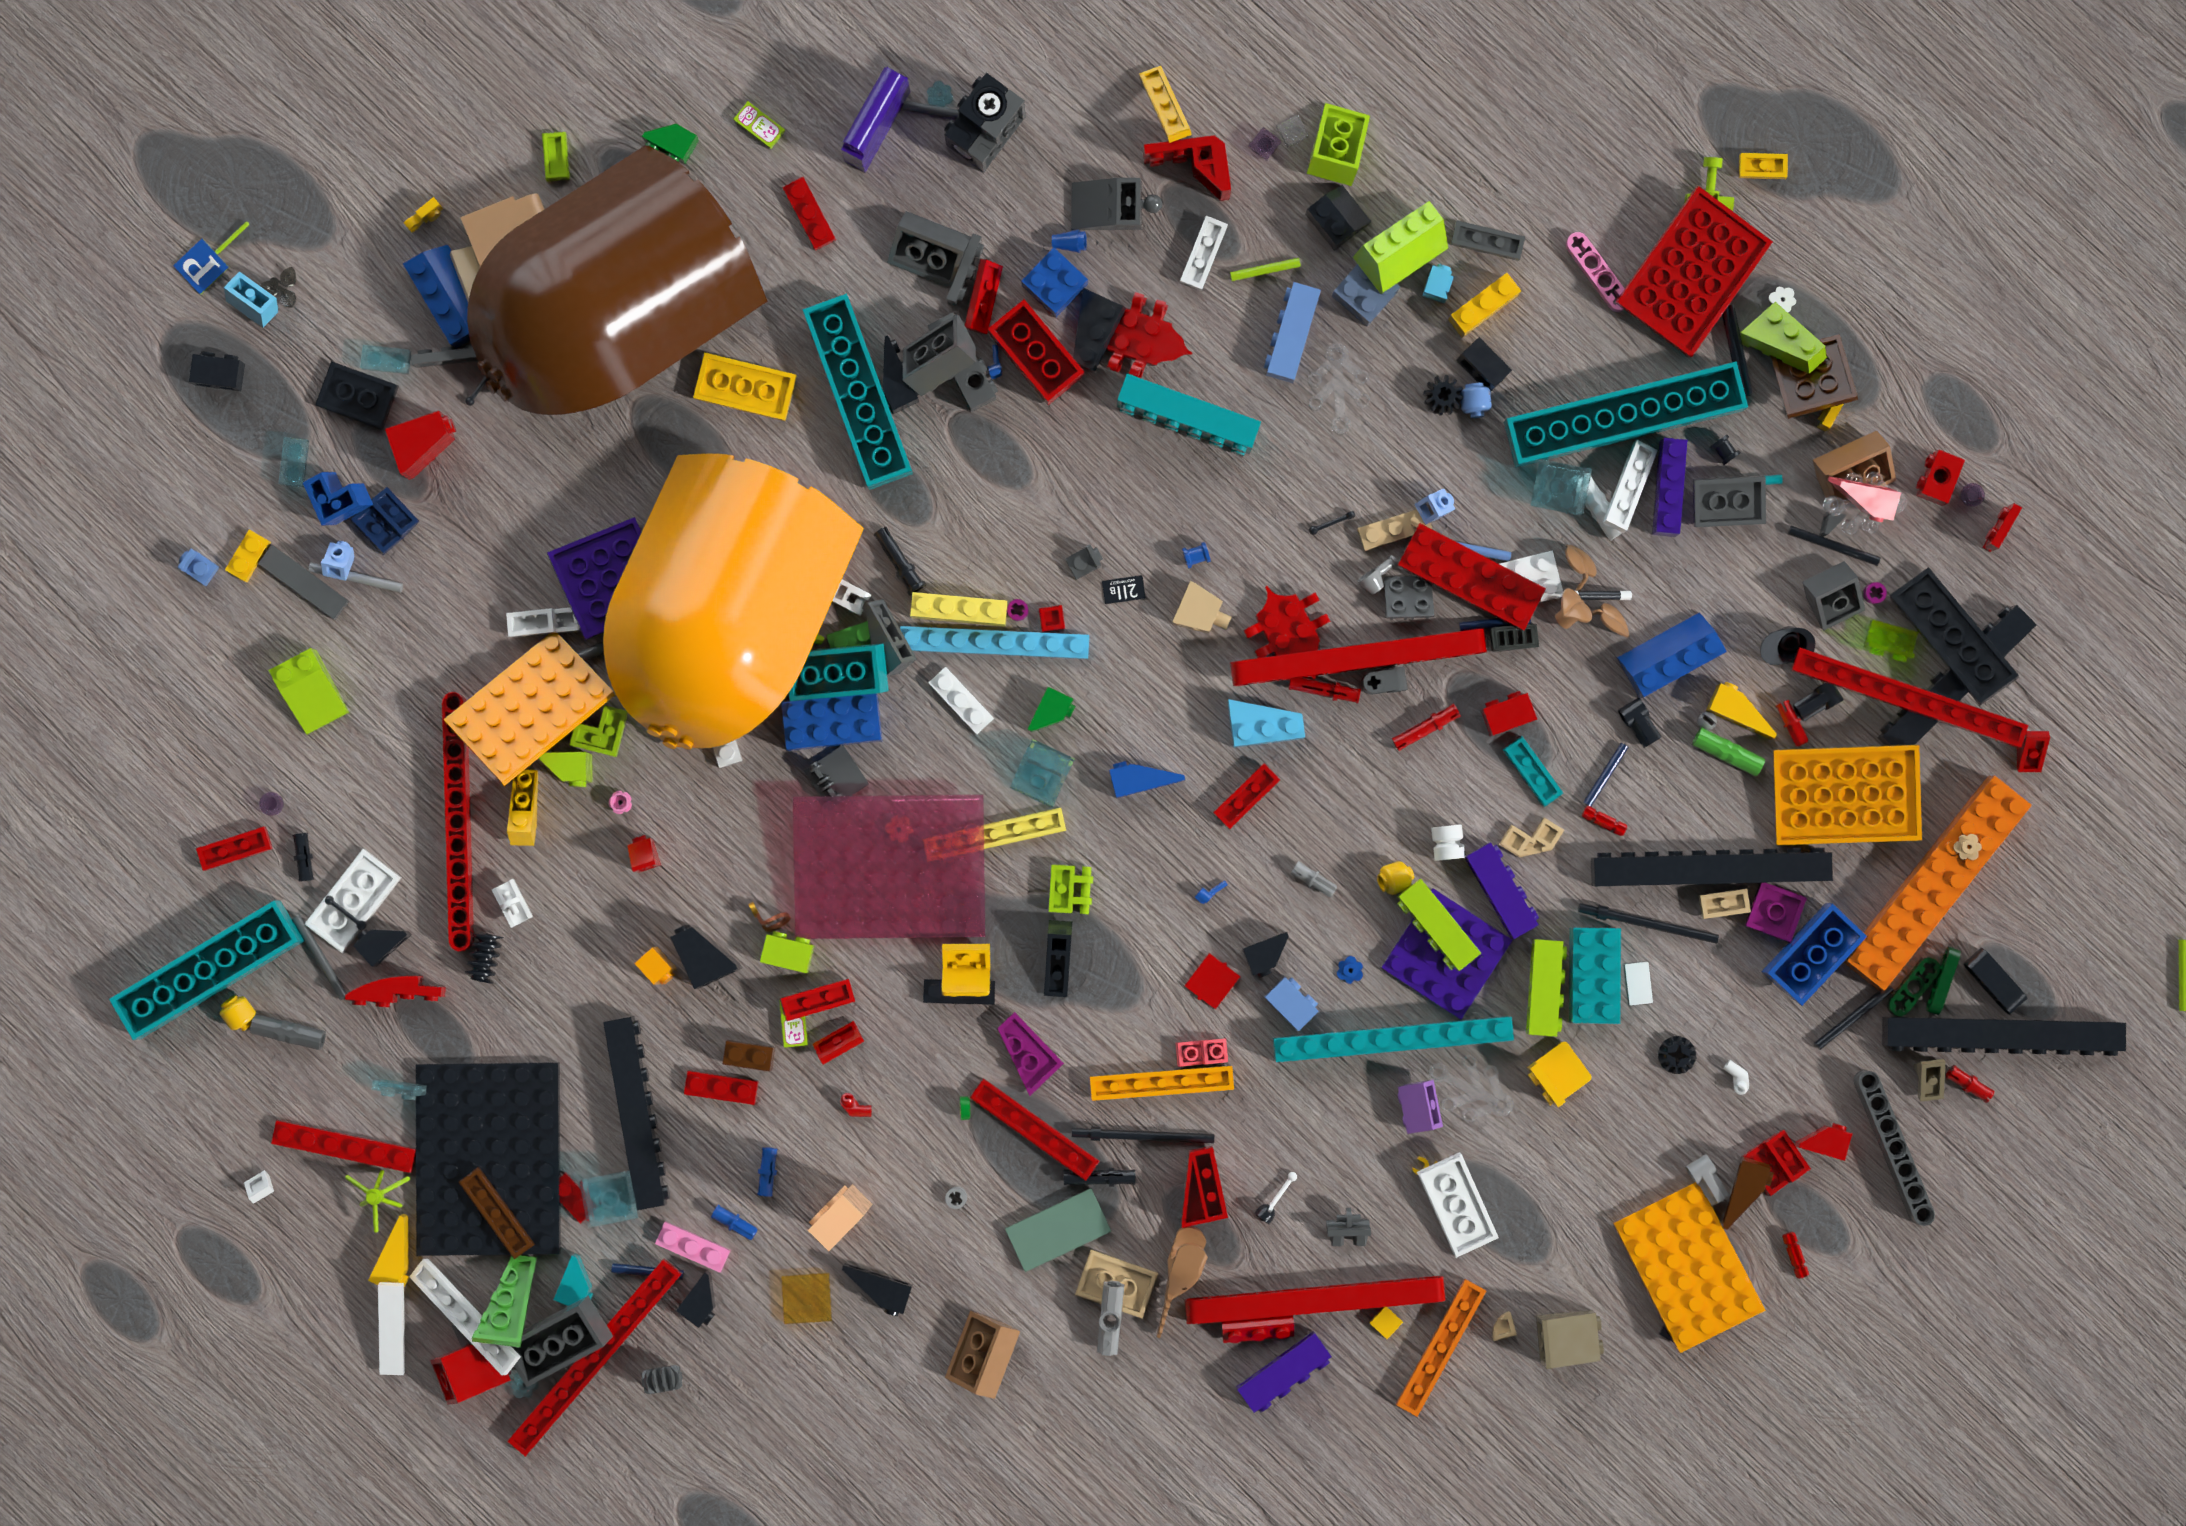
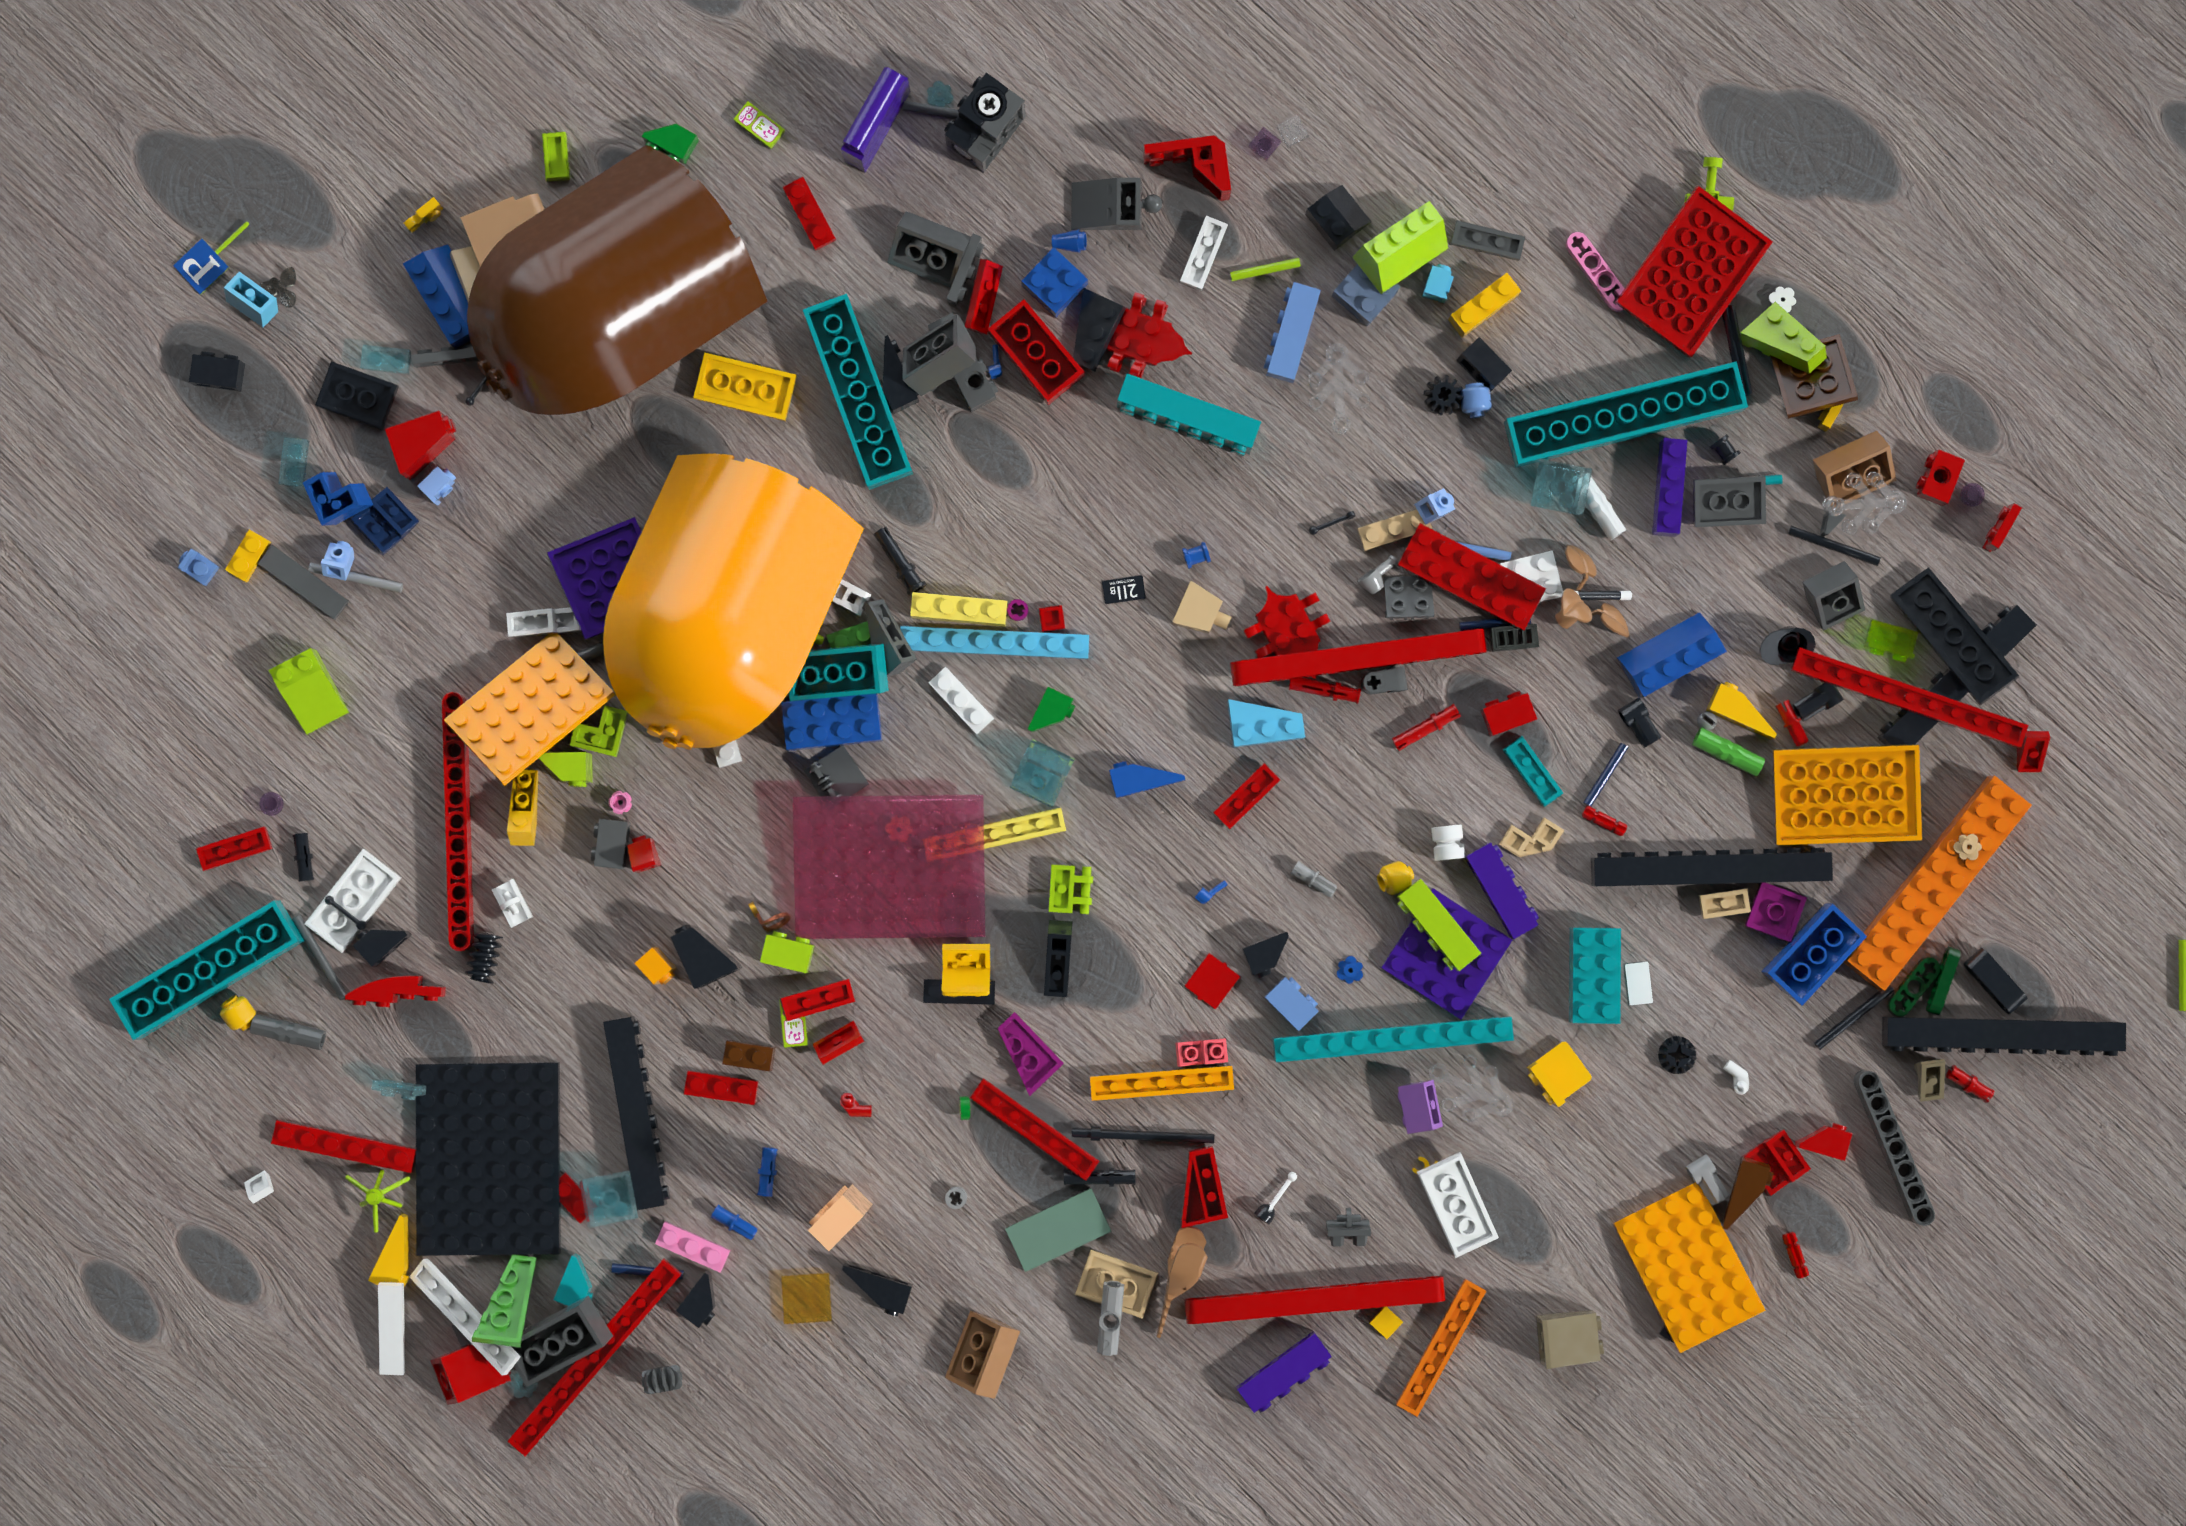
reddish brown tile [459,1167,535,1259] -> none
dark grey bracket [1065,544,1103,580] -> none
yellow tile [1139,66,1192,143] -> none
red plate [1222,1315,1294,1343] -> none
lime slope [1306,103,1370,186] -> none
tan tile [1492,1311,1517,1341] -> none
lime brick [1526,939,1567,1037] -> none
black bar [1578,903,1719,944] -> none
white plate [1603,440,1657,533] -> none
yellow plate [1739,153,1788,179] -> none
slope [1828,476,1901,522] -> none
magenta bush [1863,582,1887,604] -> none
none -> light blue brick [418,466,456,505]
none -> dark grey brick [591,819,631,870]

